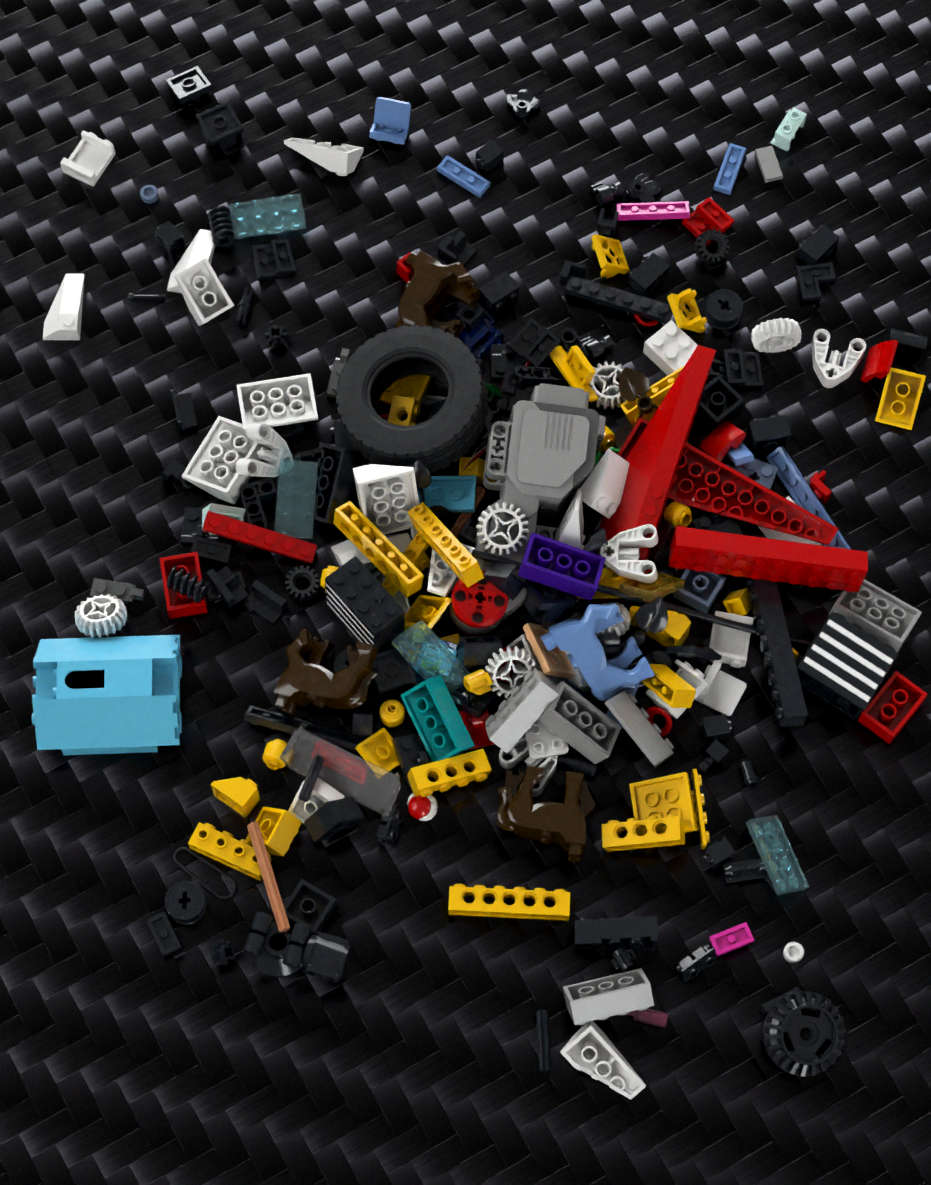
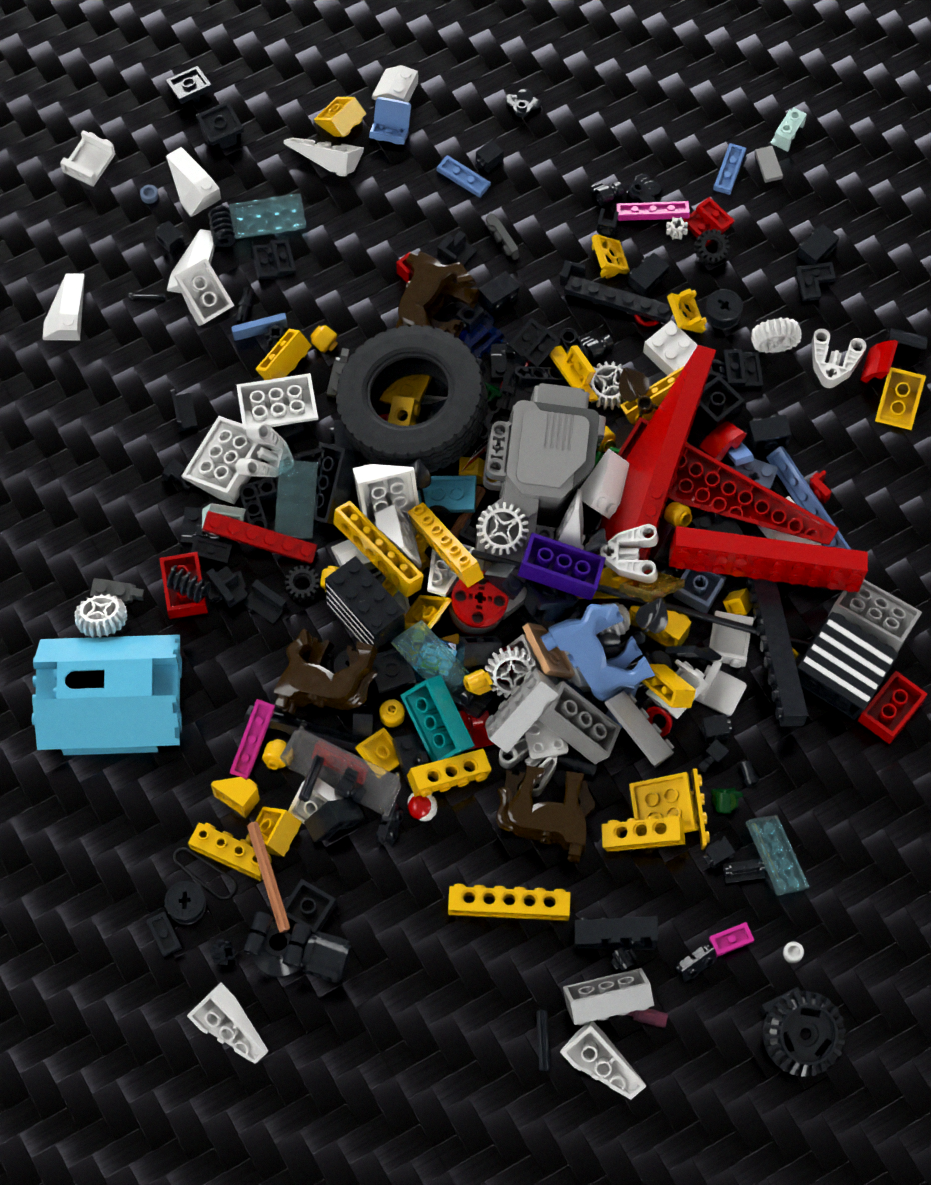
none -> white wedge [166,147,221,217]
none -> white wedge [187,983,268,1064]
none -> dark pink tile [230,699,276,779]
none -> medium blue tile [231,313,288,341]
none -> yellow brick [256,329,312,380]
none -> yellow head [310,325,338,353]
none -> yellow slope [314,97,367,137]
none -> black piece [334,767,367,804]
none -> white slope [372,65,418,102]
none -> white slope [374,504,422,568]
none -> dark grey hinge [486,213,519,260]
none -> white gear [666,217,688,240]
none -> dark green piece [711,788,743,814]

